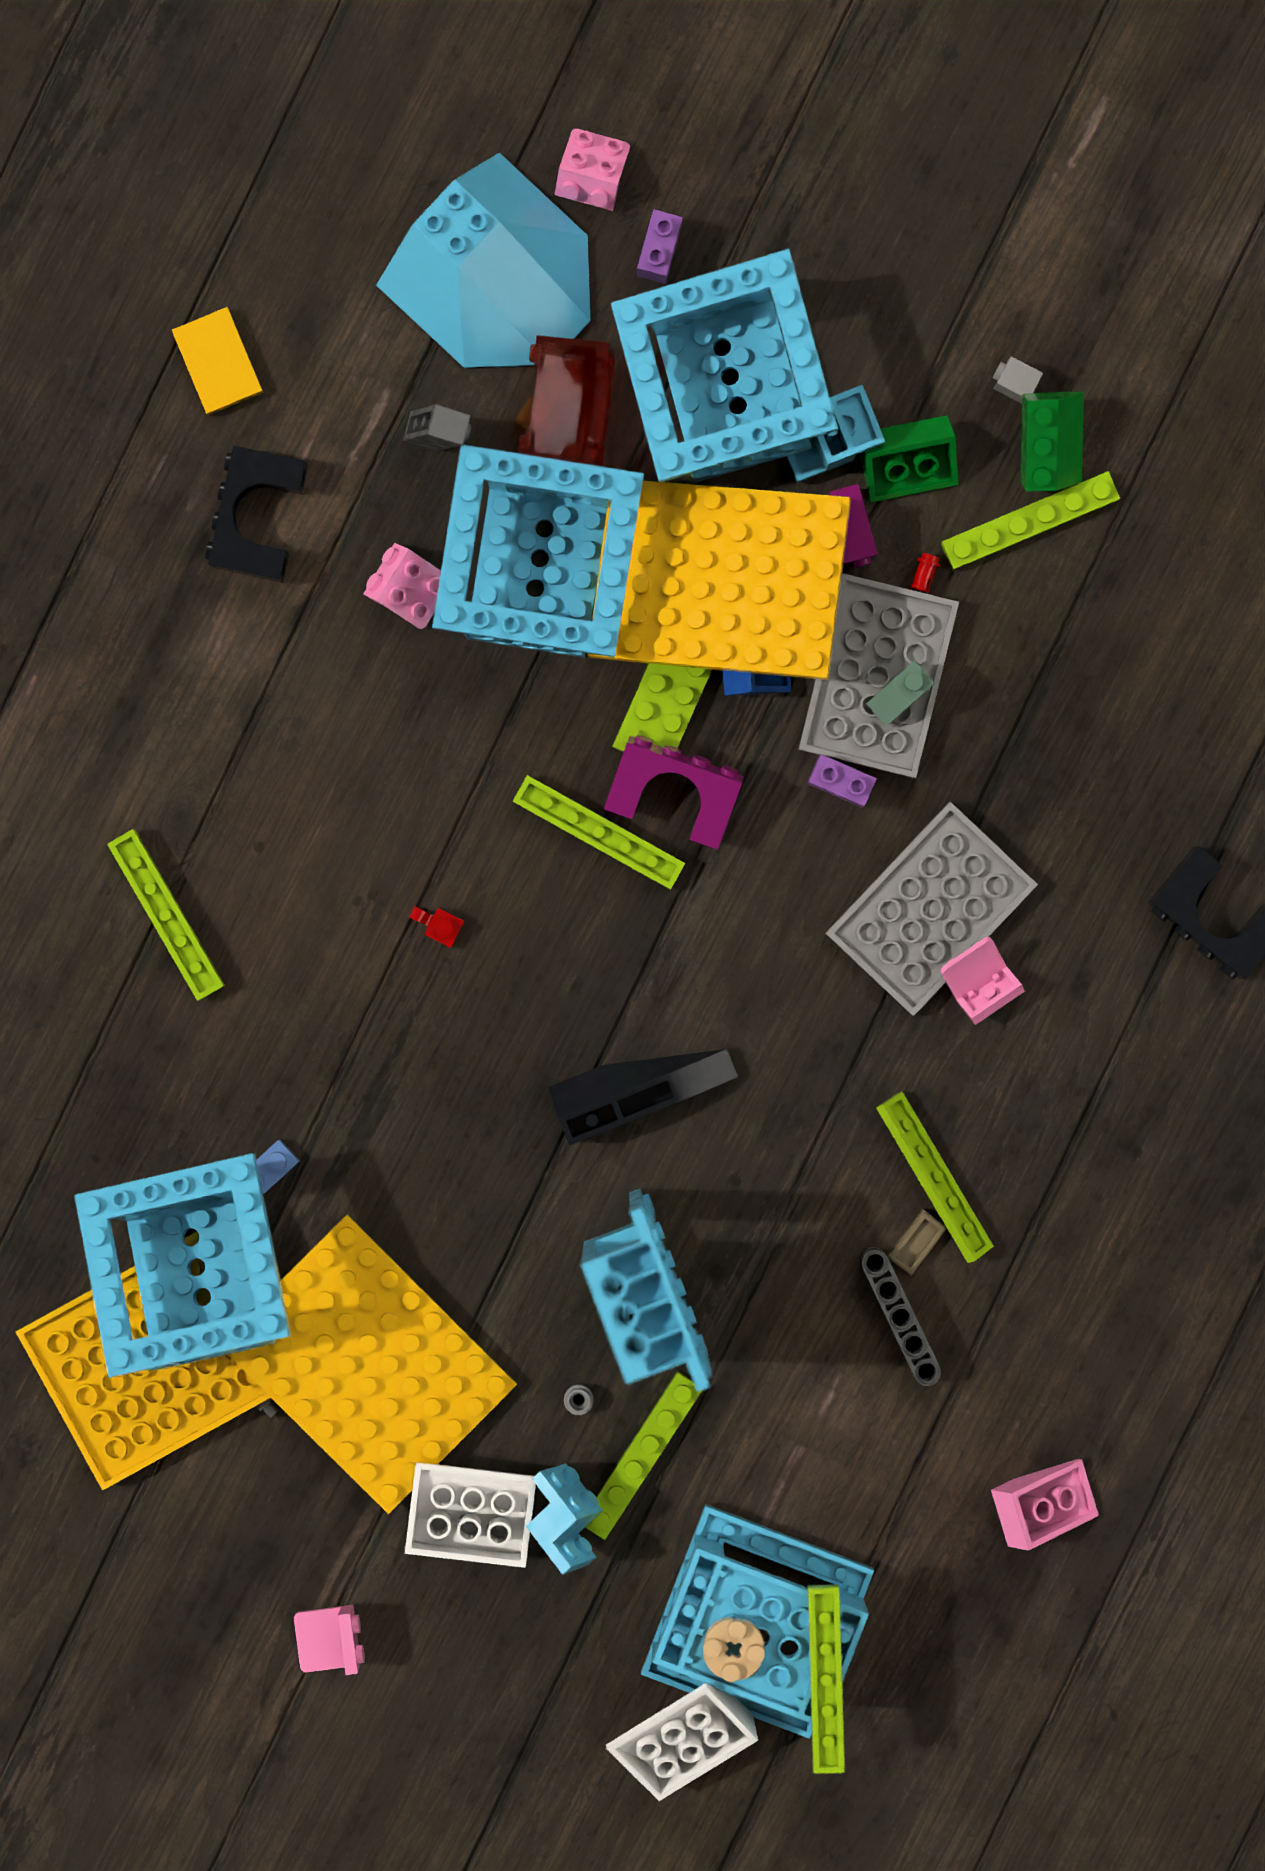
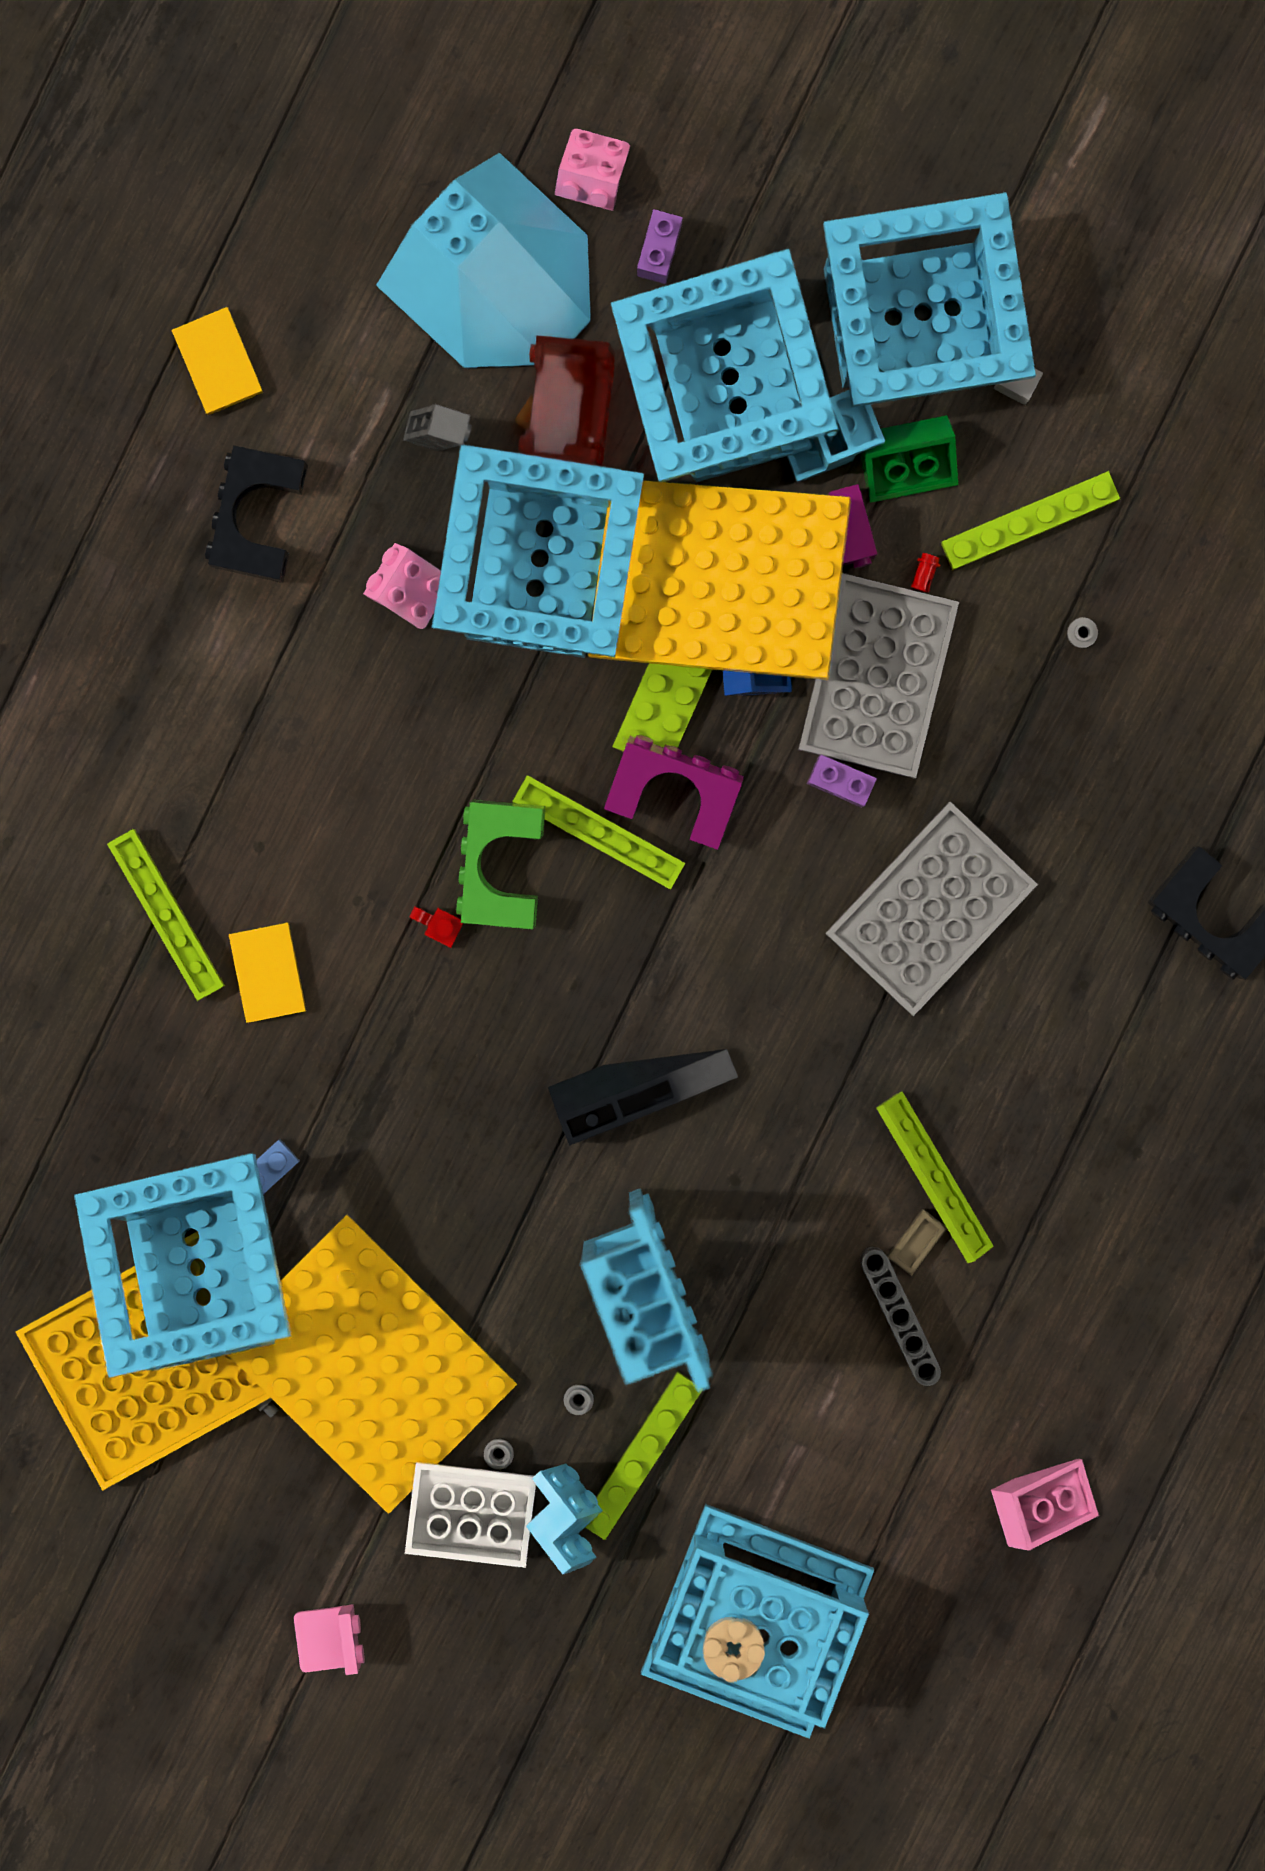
white slope [606,1683,758,1801] -> none
lime plate [808,1585,845,1774] -> none
sand green slope [866,660,934,726] -> none
bright pink bracket [940,937,1025,1025] -> none
green slope [1021,391,1084,492] -> none
none -> yellow tile [229,923,307,1023]
none -> bright green arch [456,800,546,929]
none -> light grey plate [484,1439,514,1470]
none -> medium azure plate [823,193,1036,407]
none -> light grey plate [1067,618,1098,648]

